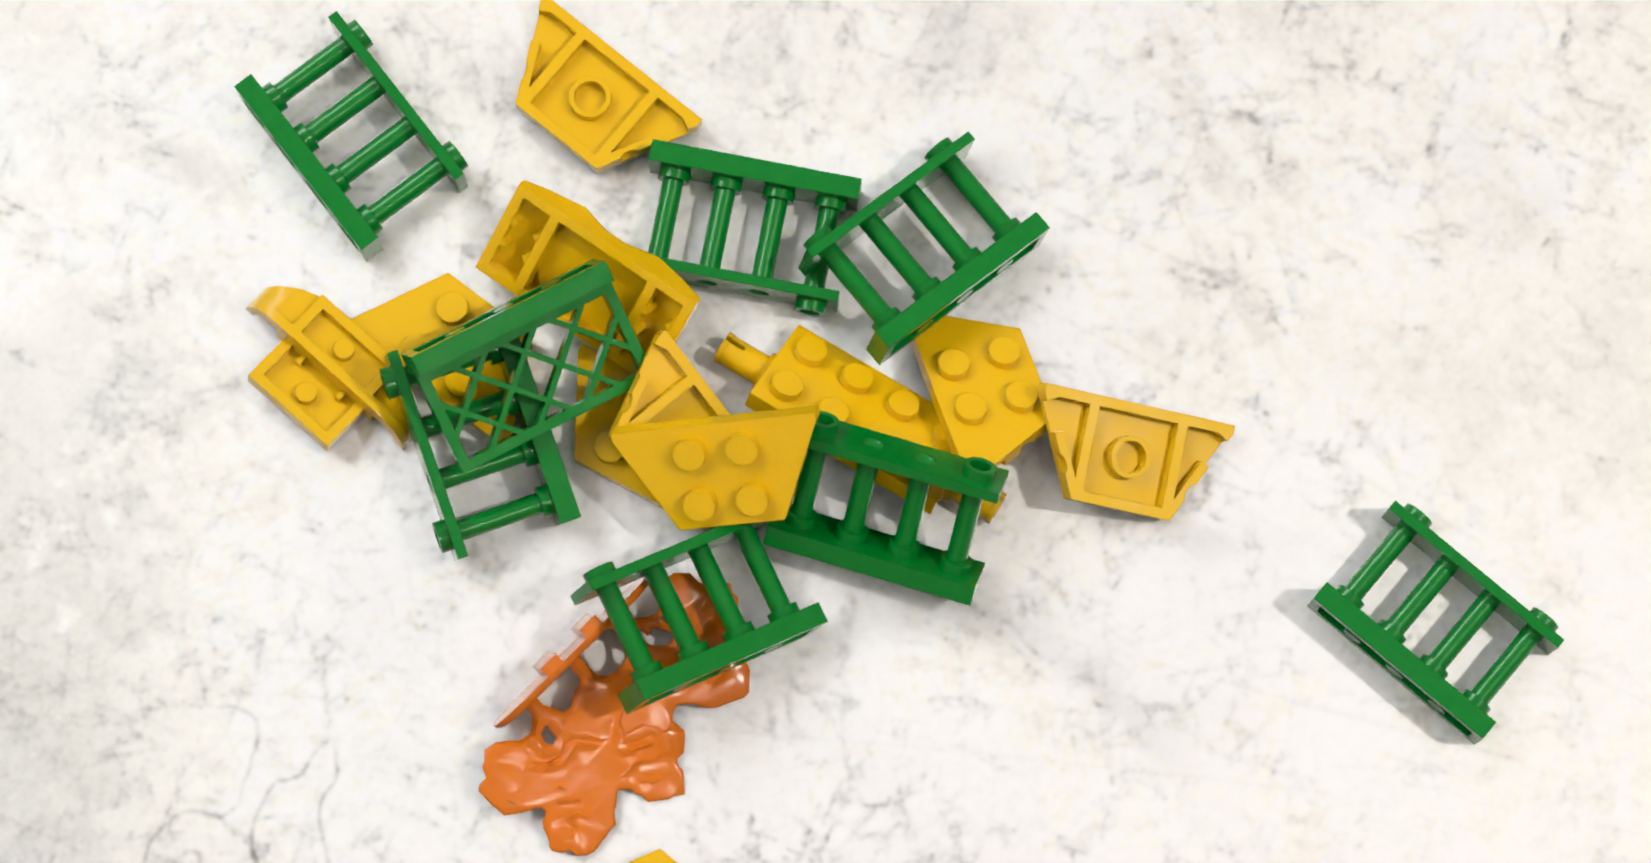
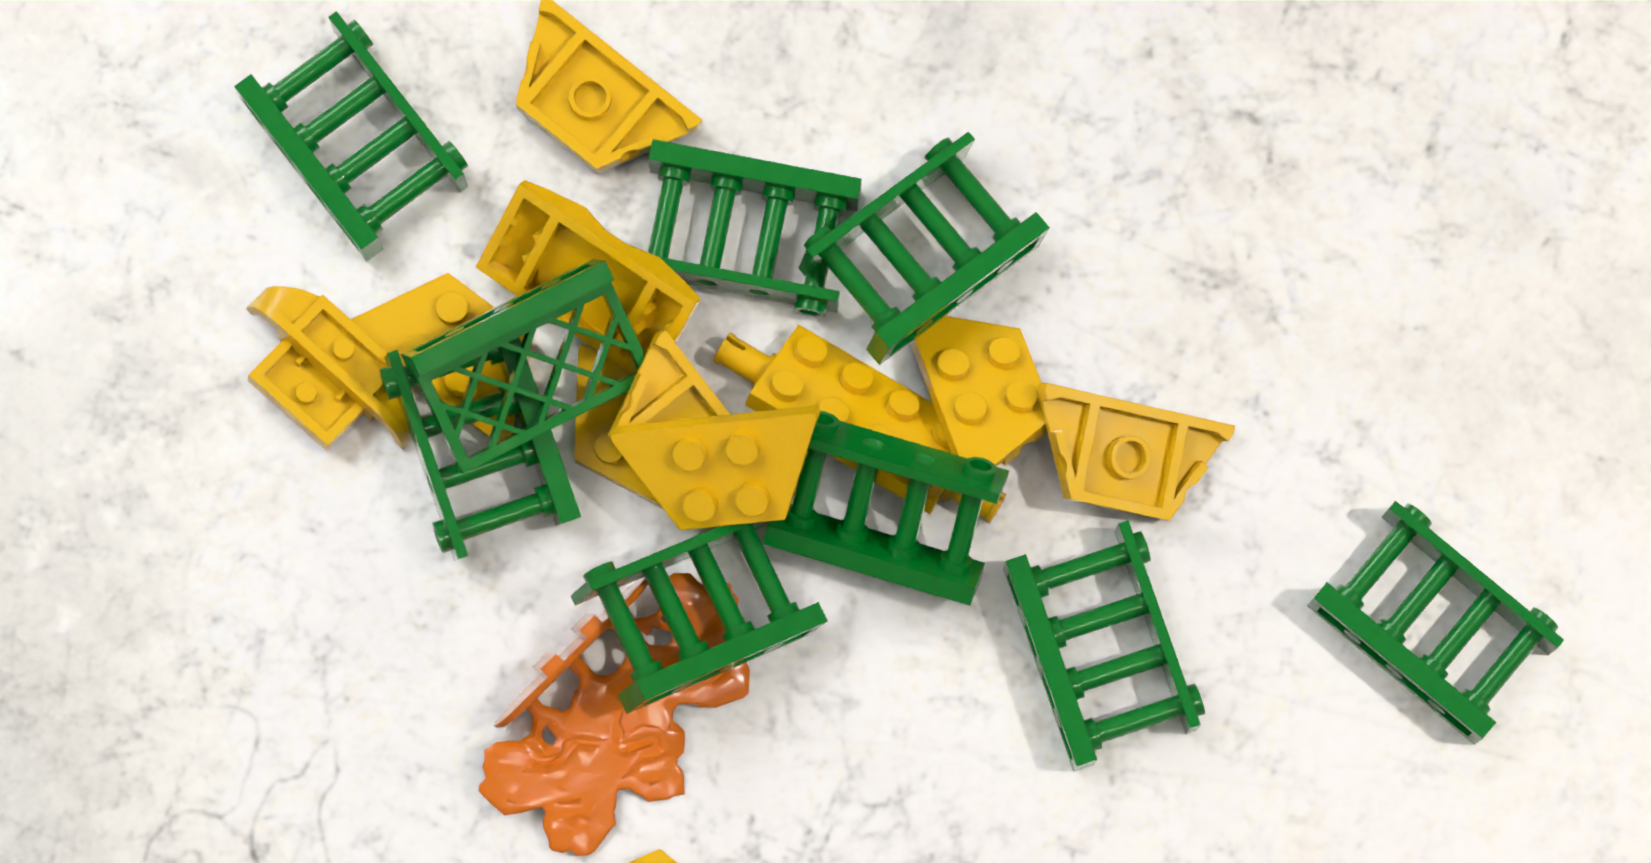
none -> green fence [1003,520,1205,772]

